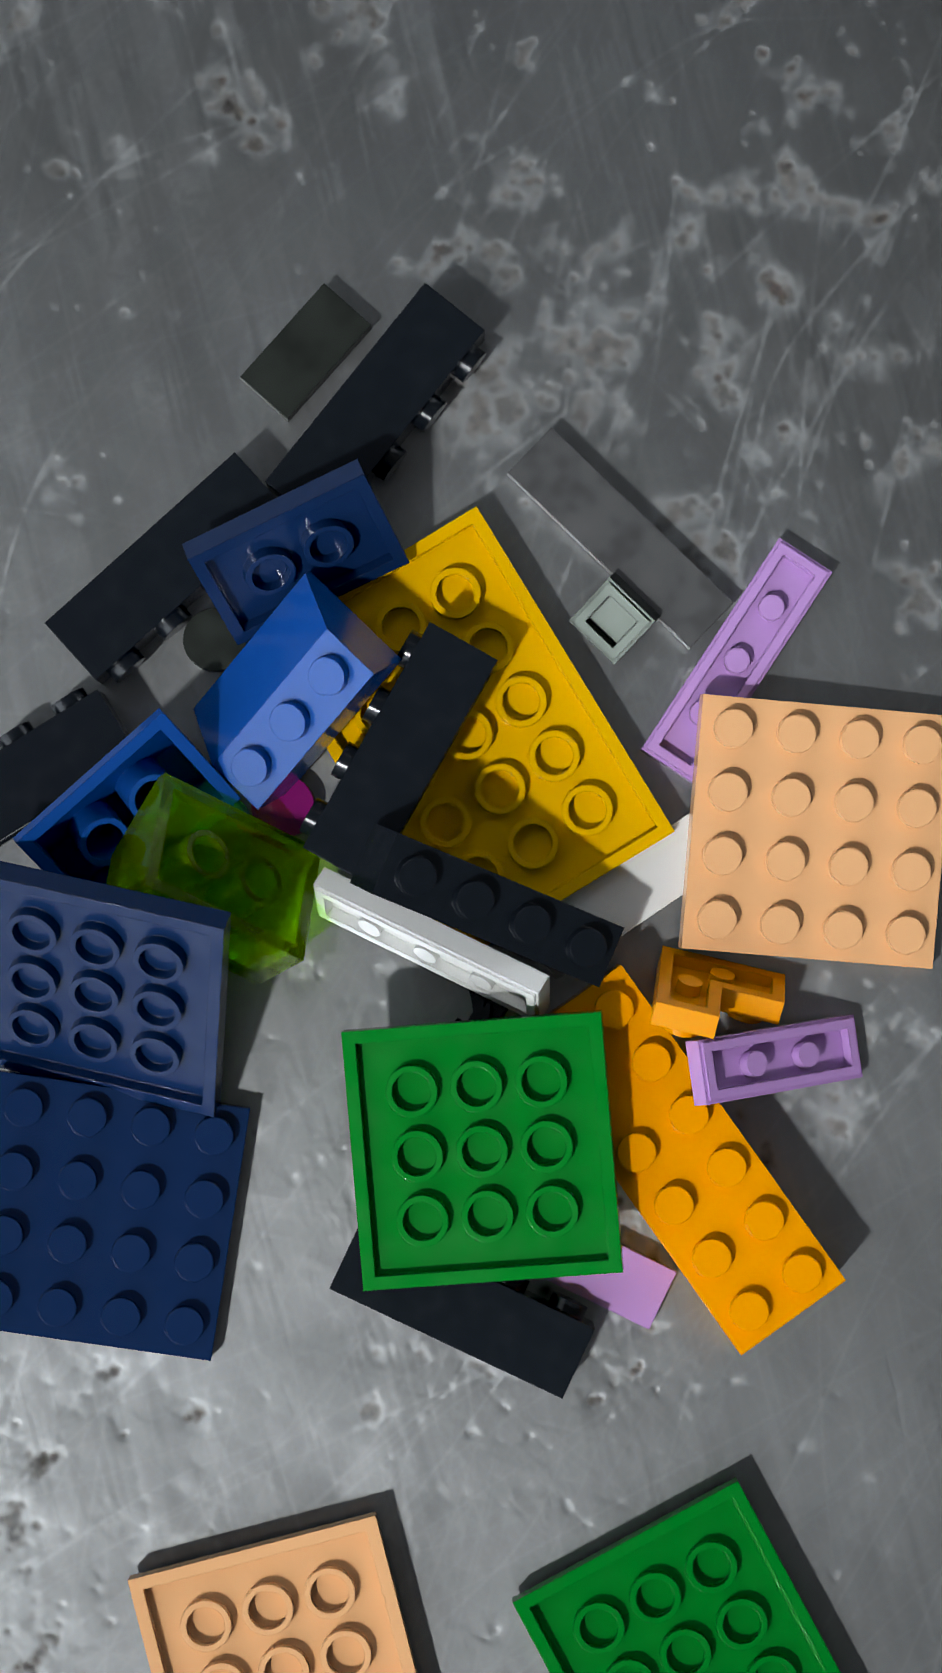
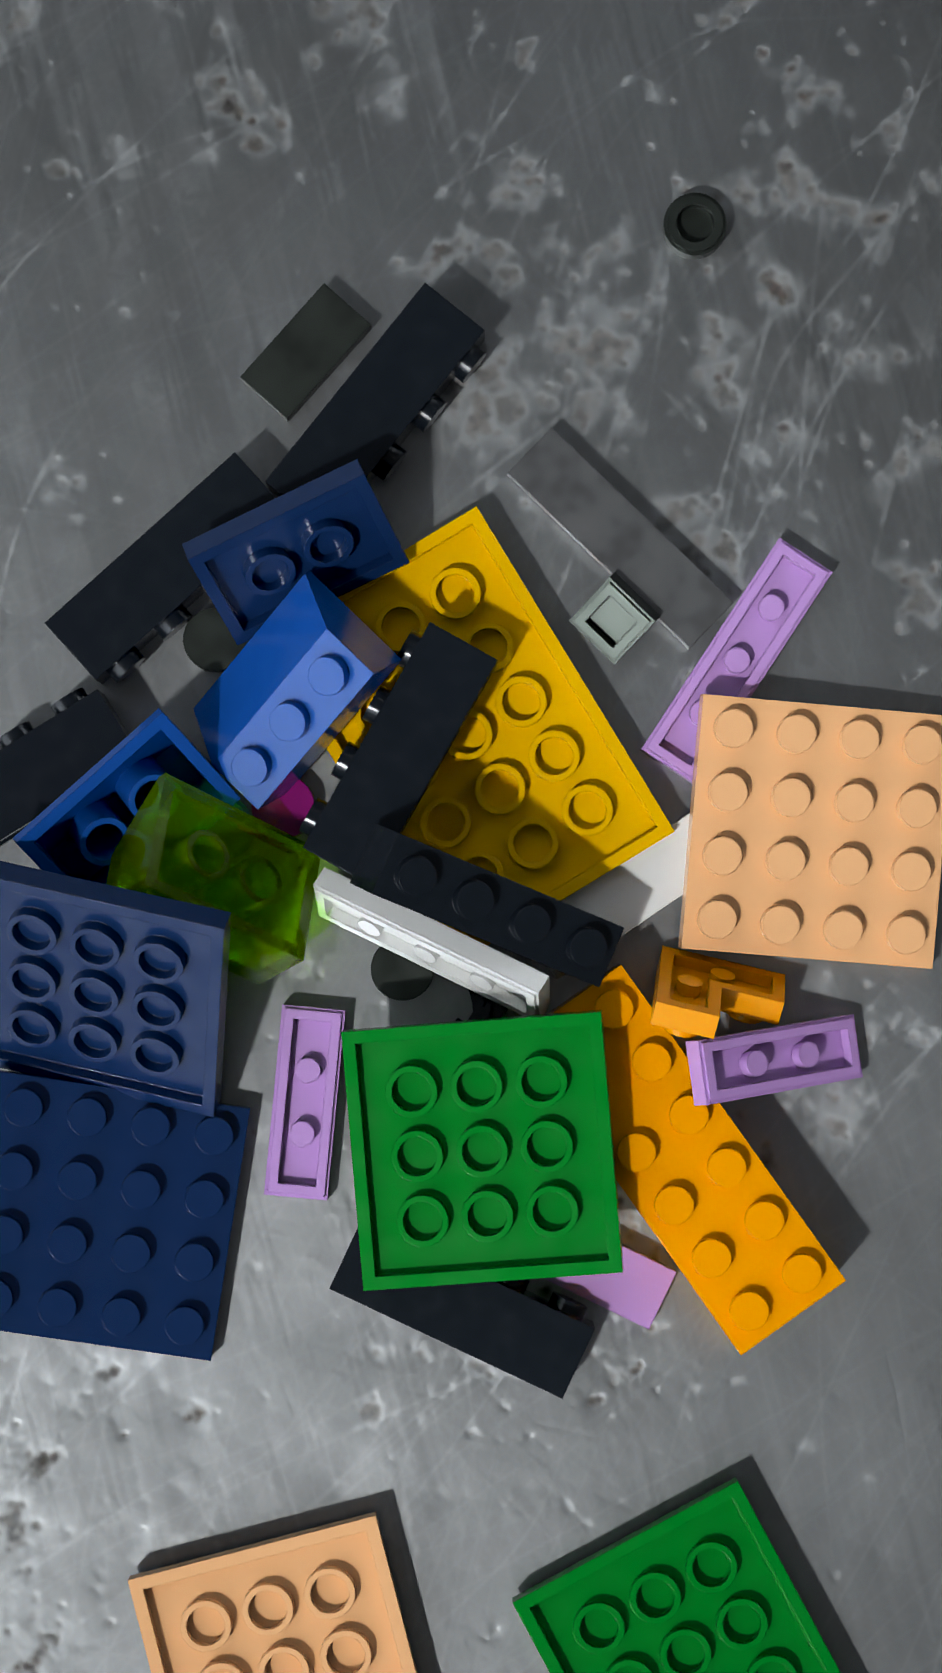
none -> lavender tile [264,1004,346,1200]
none -> pearl dark grey tile [371,946,434,1001]
none -> pearl dark grey tile [662,193,727,260]

